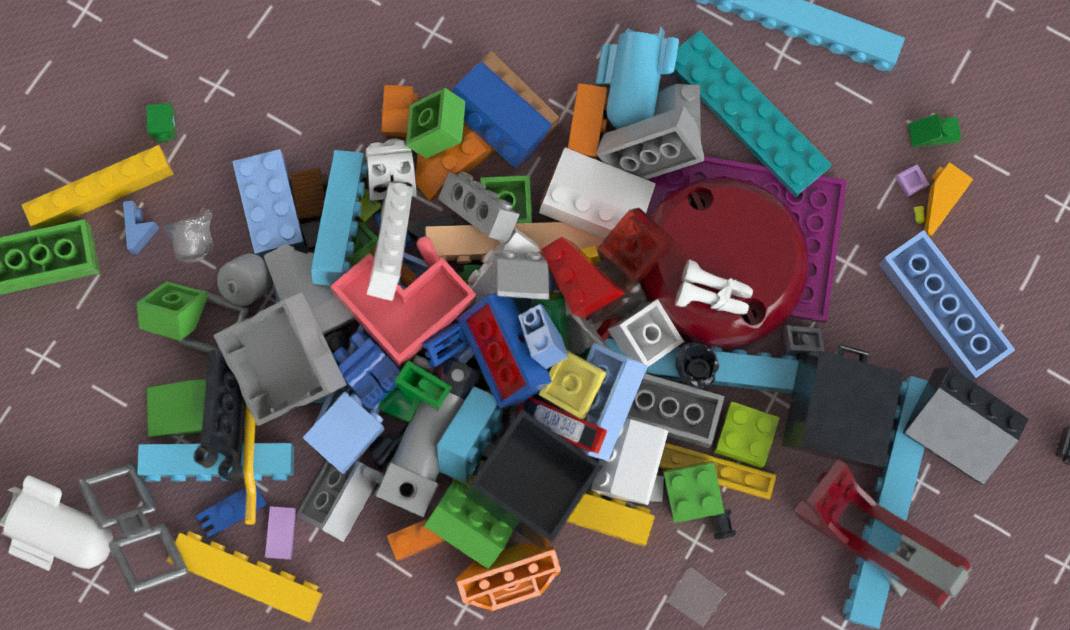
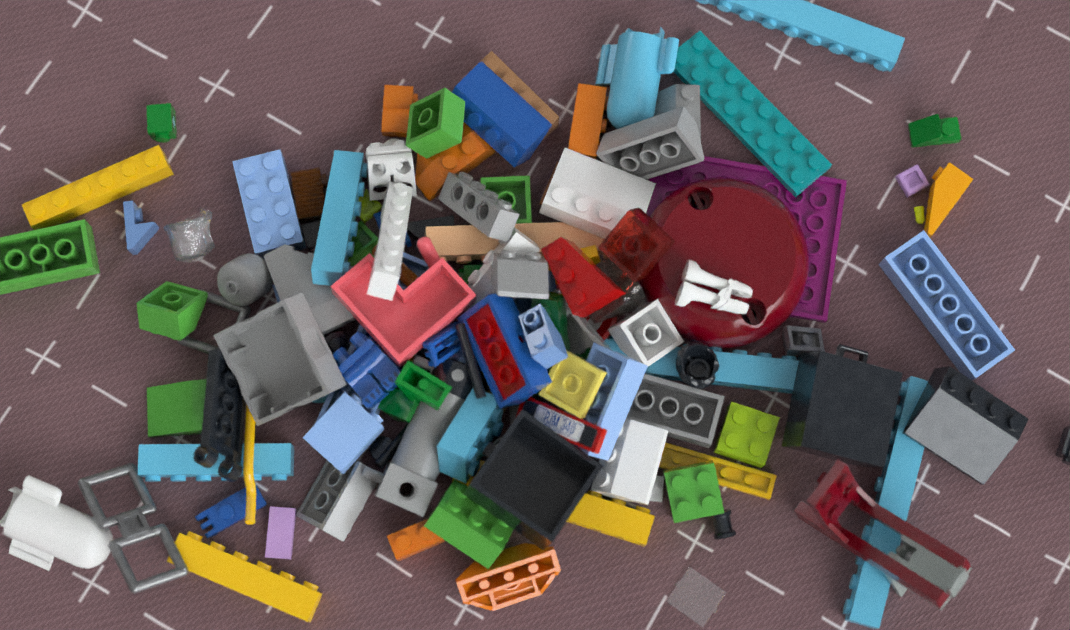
none -> black bar [455,323,486,399]

